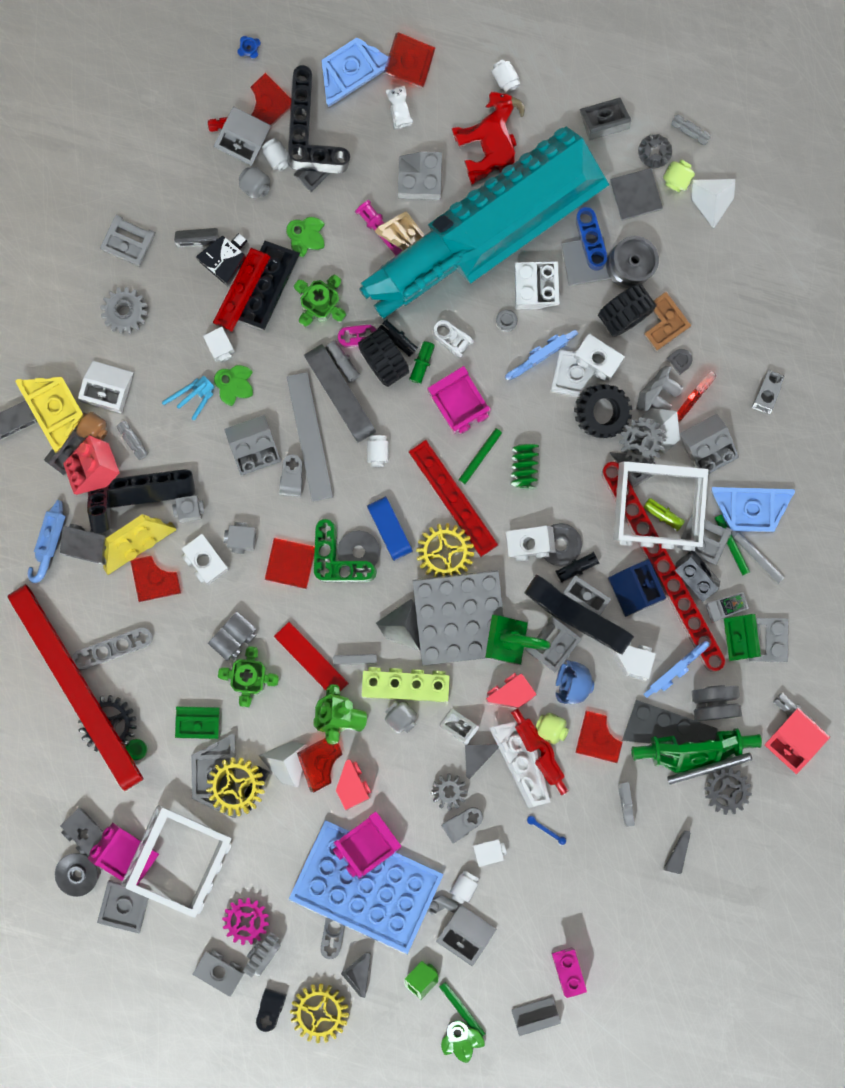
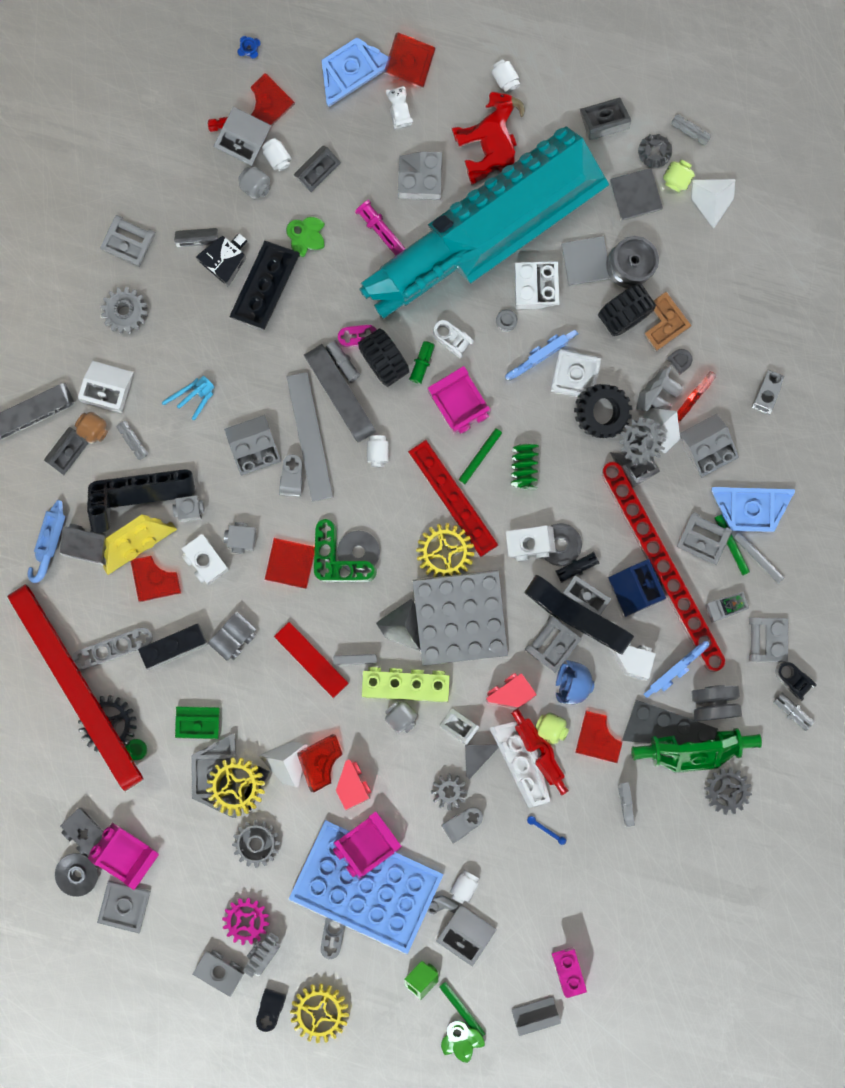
light yellow wing [15,377,84,453] -> none
coral slope [63,436,120,495] -> none
white window [121,805,232,918] -> none
white brick [203,327,235,362] -> none
red tile [213,248,270,332] -> none
bright green plate [214,365,253,406] -> none
bright green piece [218,646,279,708] -> none
black beam [287,65,350,173] -> none
bright green piece [294,274,347,327] -> none
bright green piece [313,684,367,745] -> none
flat silver slope [341,952,371,998] -> none
blue beam [367,496,413,561] -> none
tan wing [375,211,425,250] -> none
black pin [378,319,418,357] -> none
white brick [473,839,507,867] -> none
green tile [485,615,551,665] -> none
white brick [574,334,625,381] -> none
blue beam [576,207,607,271] -> none
white window [613,462,708,551] -> none
lime axle [643,498,685,532] -> none
flat silver slope [664,831,691,874] -> none
flat silver bar [667,752,752,785] -> none
brick [675,551,720,602] -> none
green plate [724,614,761,661] -> none
coral slope [765,708,830,774] -> none
none -> black brick [138,623,208,670]
none -> light grey gear [232,820,280,868]
none -> black piece [775,662,817,701]

